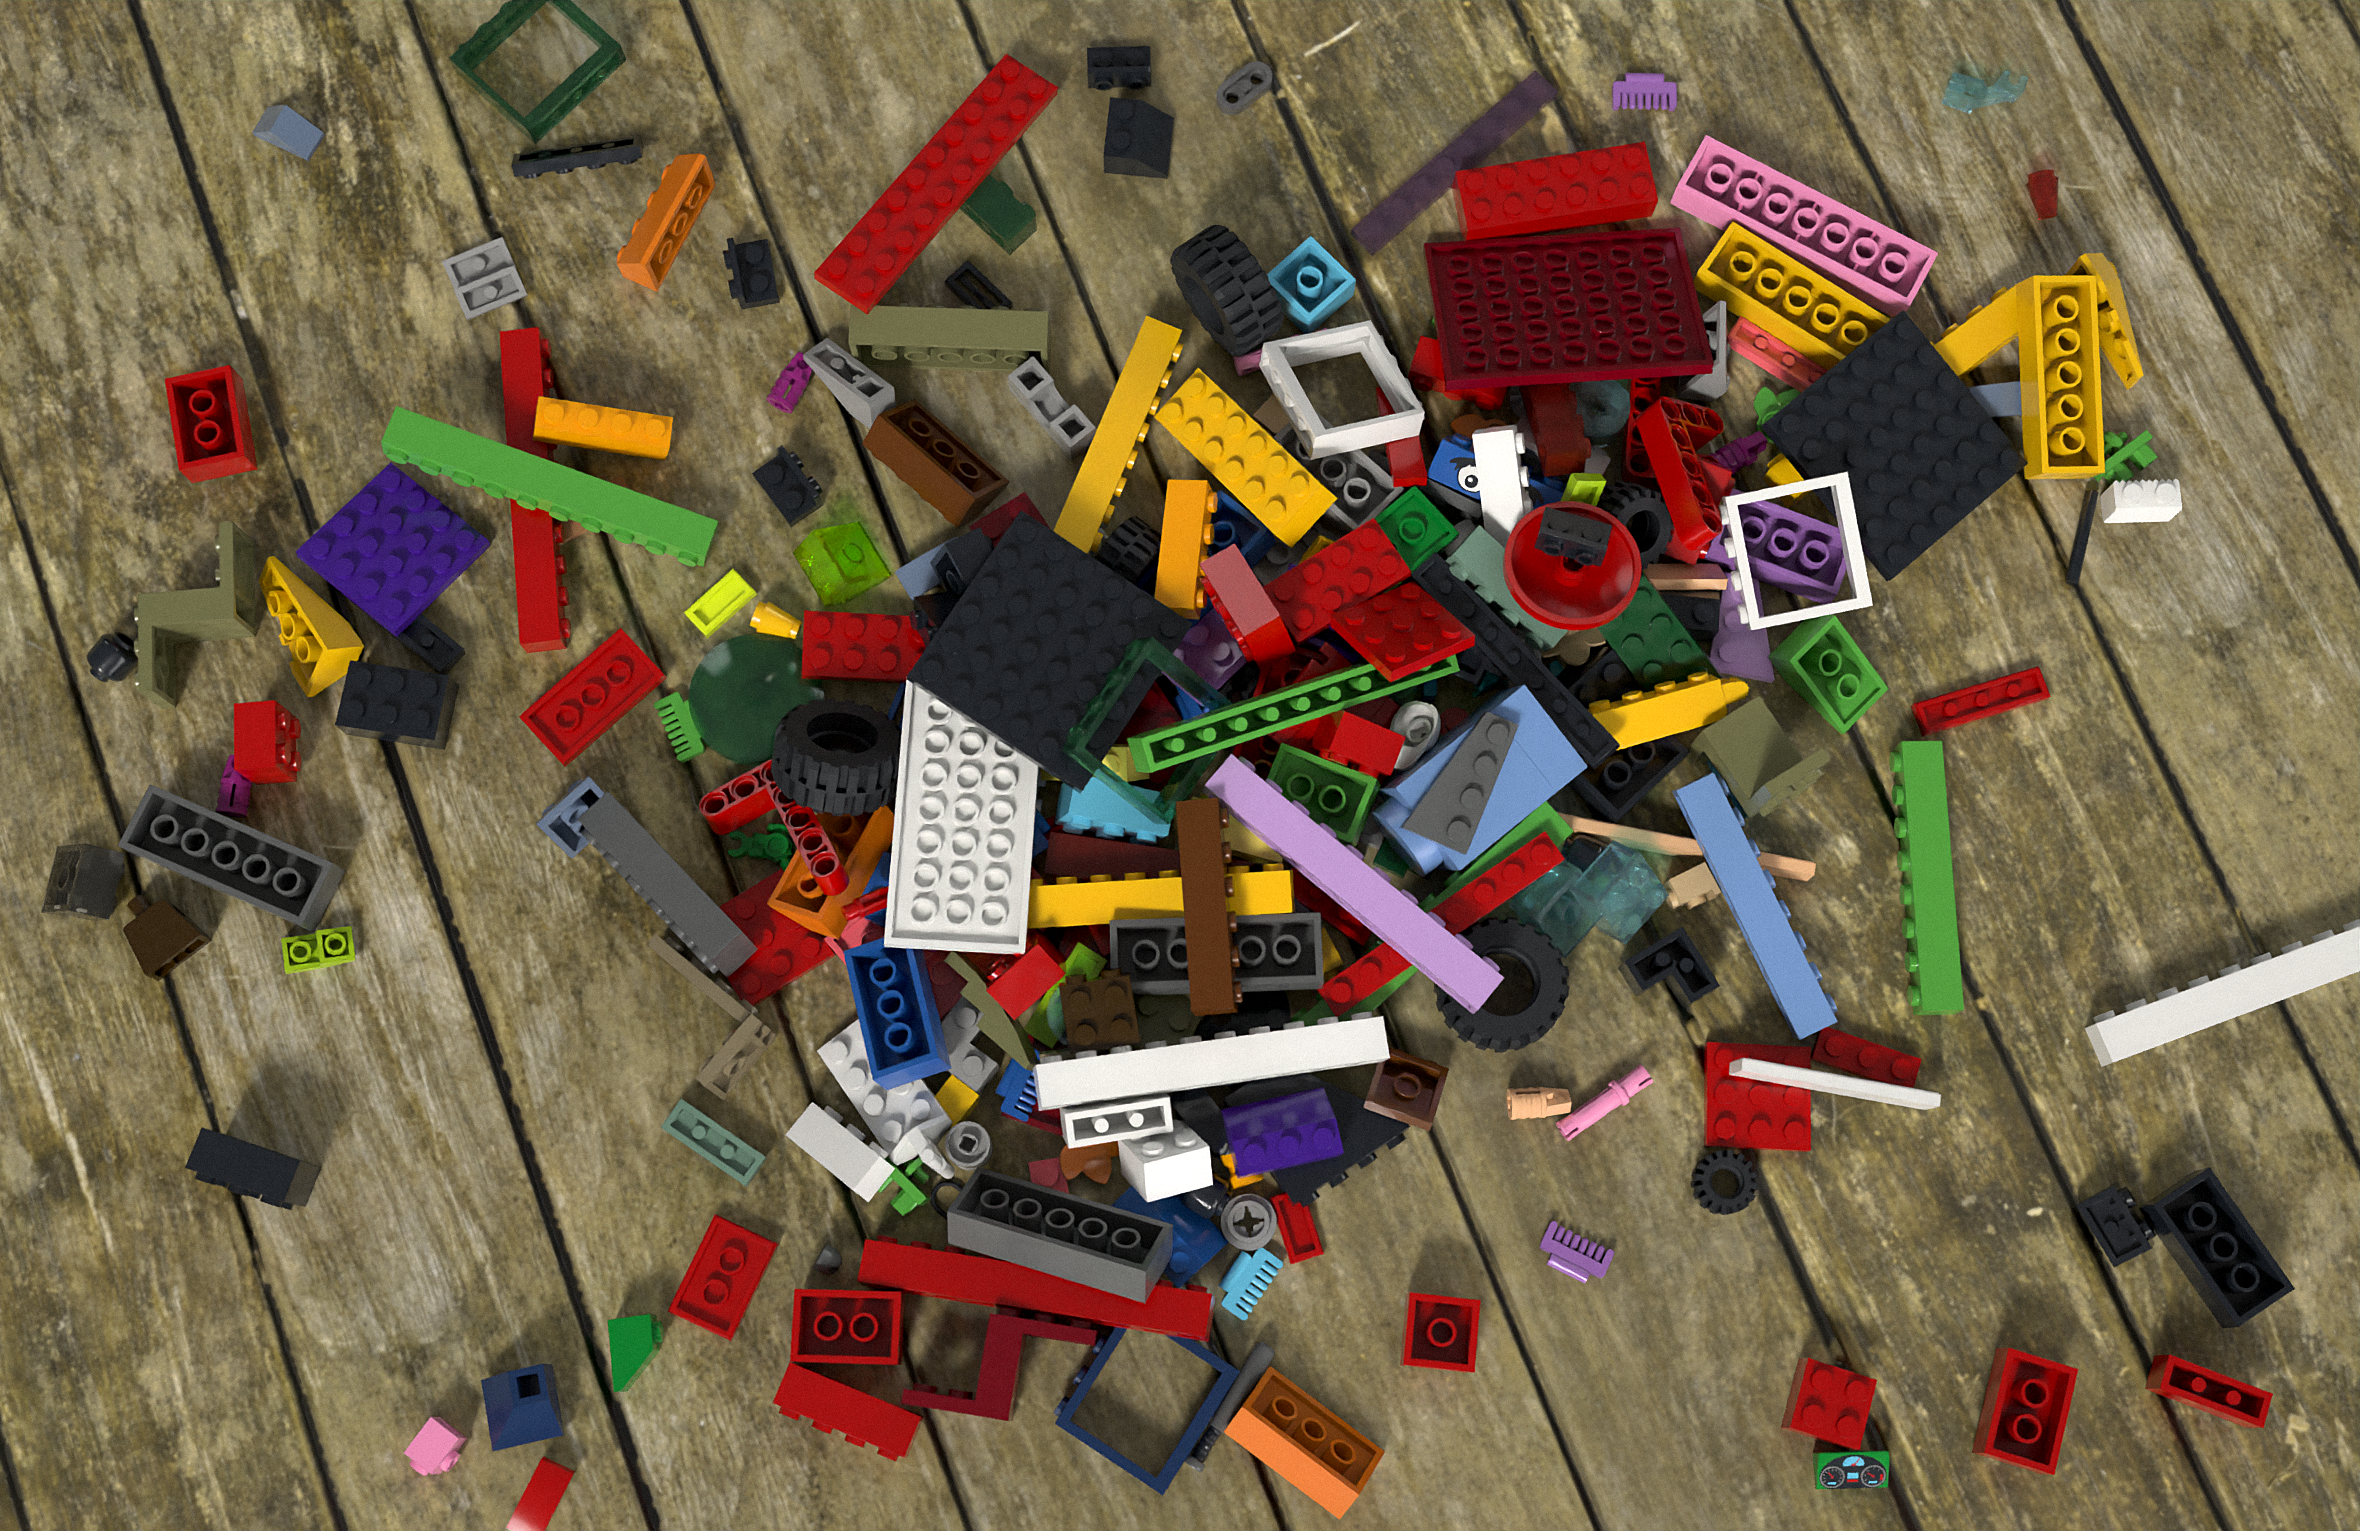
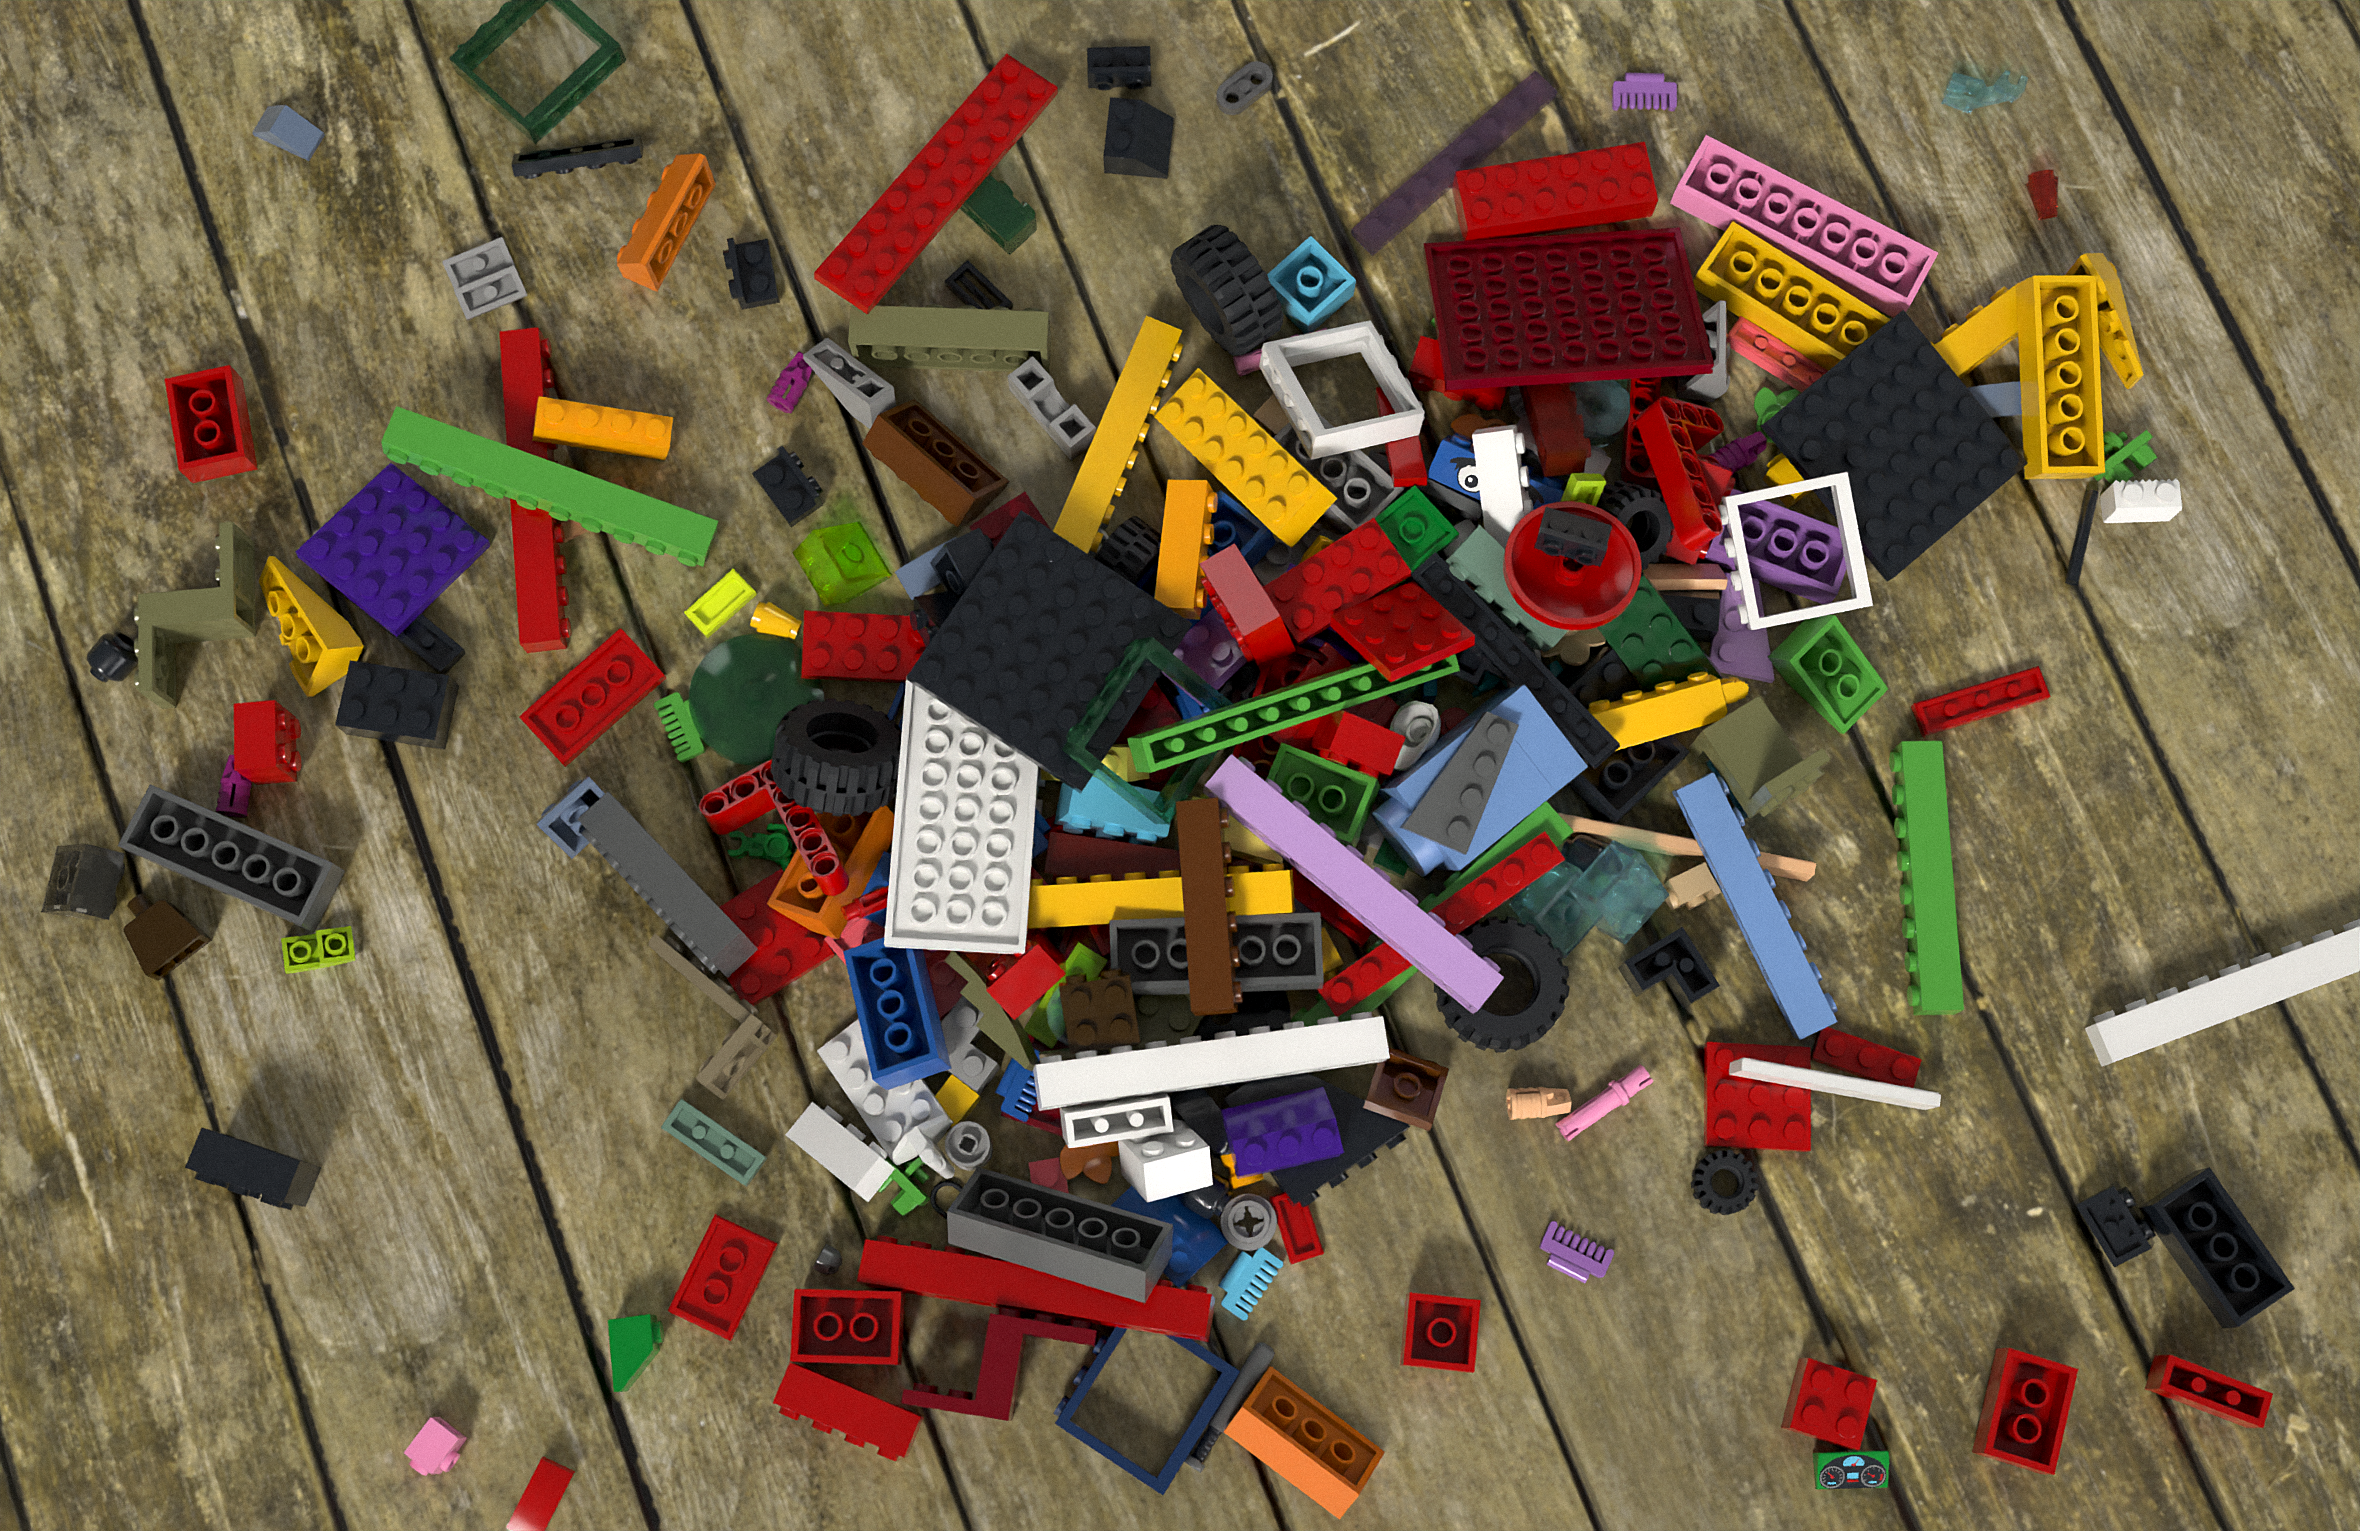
dark blue slope [481,1364,564,1451] -> none

